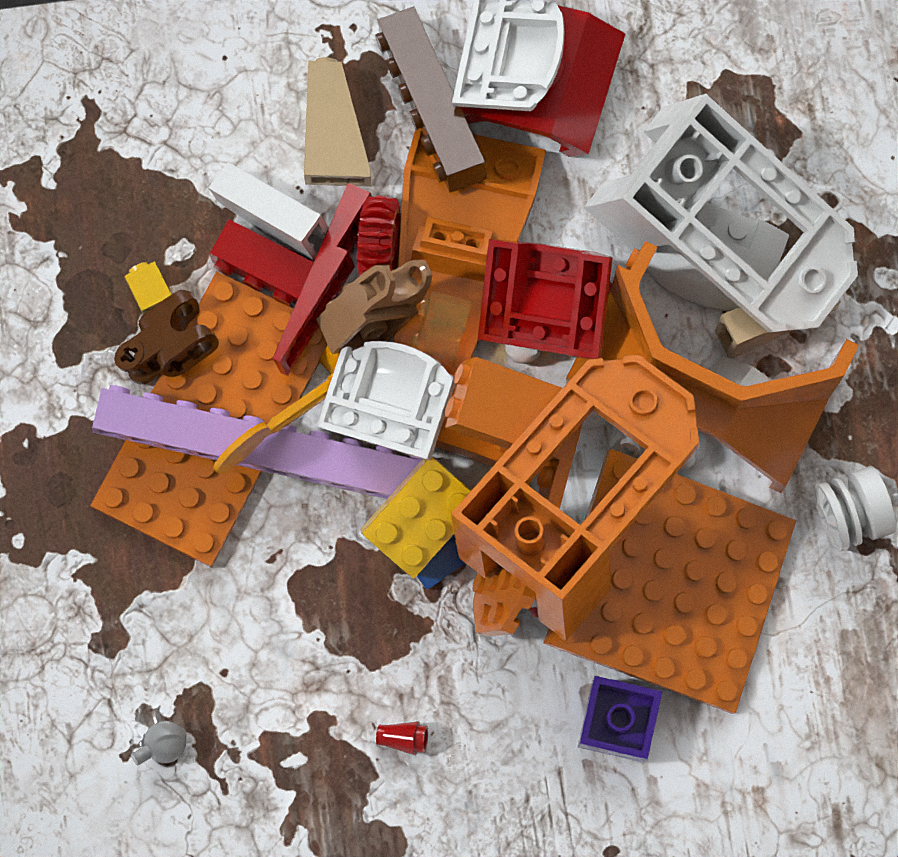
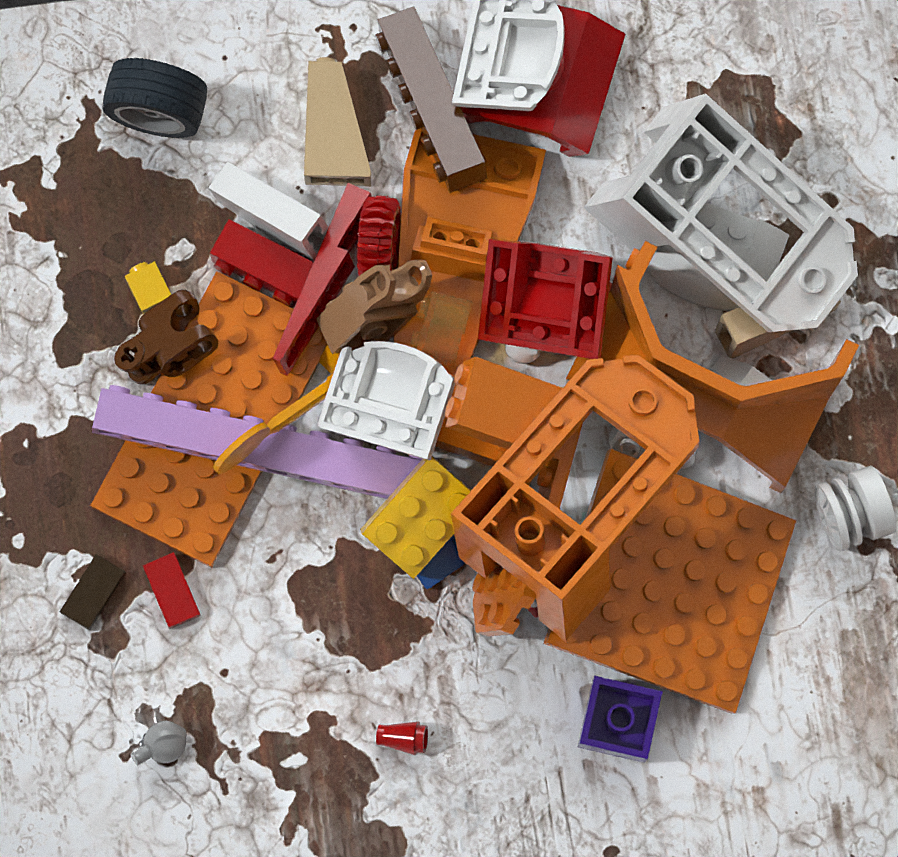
none -> dark brown tile [59,554,126,631]
none -> black wheel [102,58,208,138]
none -> red tile [142,552,201,629]

